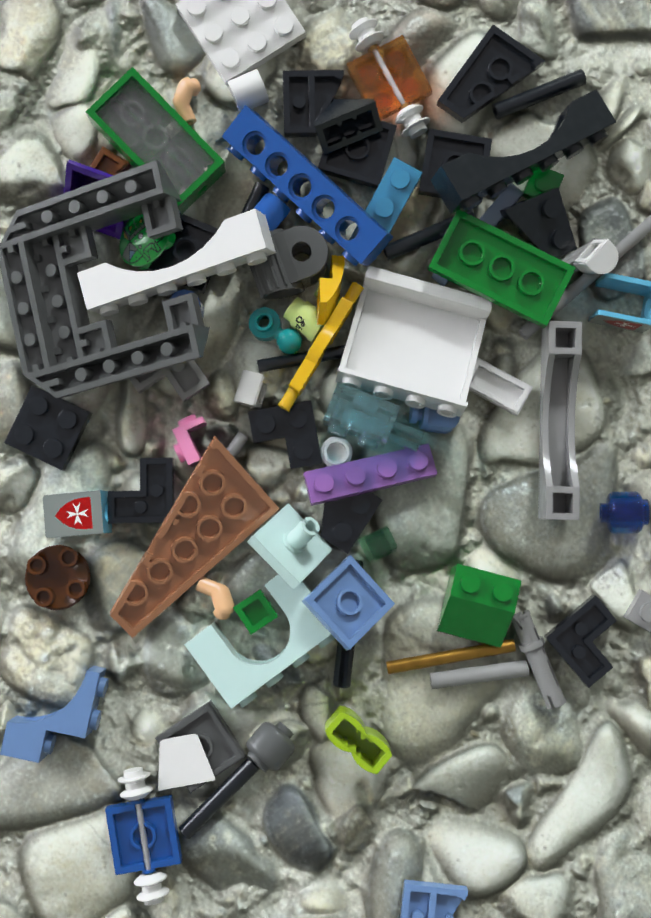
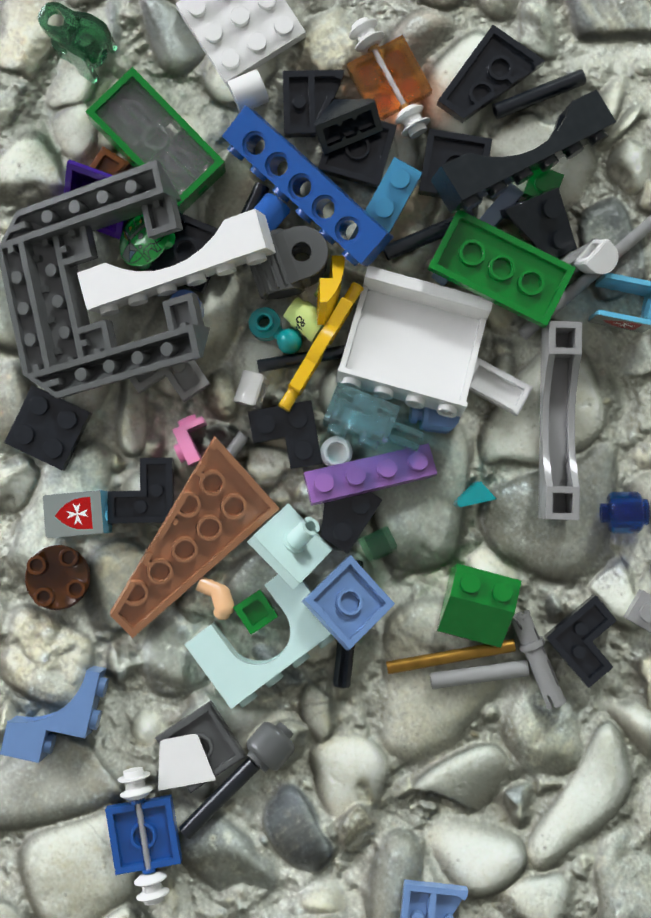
light nougat arm [173,77,201,126] -> none
lime brick [325,705,392,774] -> none
none -> clear green piece [38,1,117,83]
none -> teal slope [453,481,497,508]

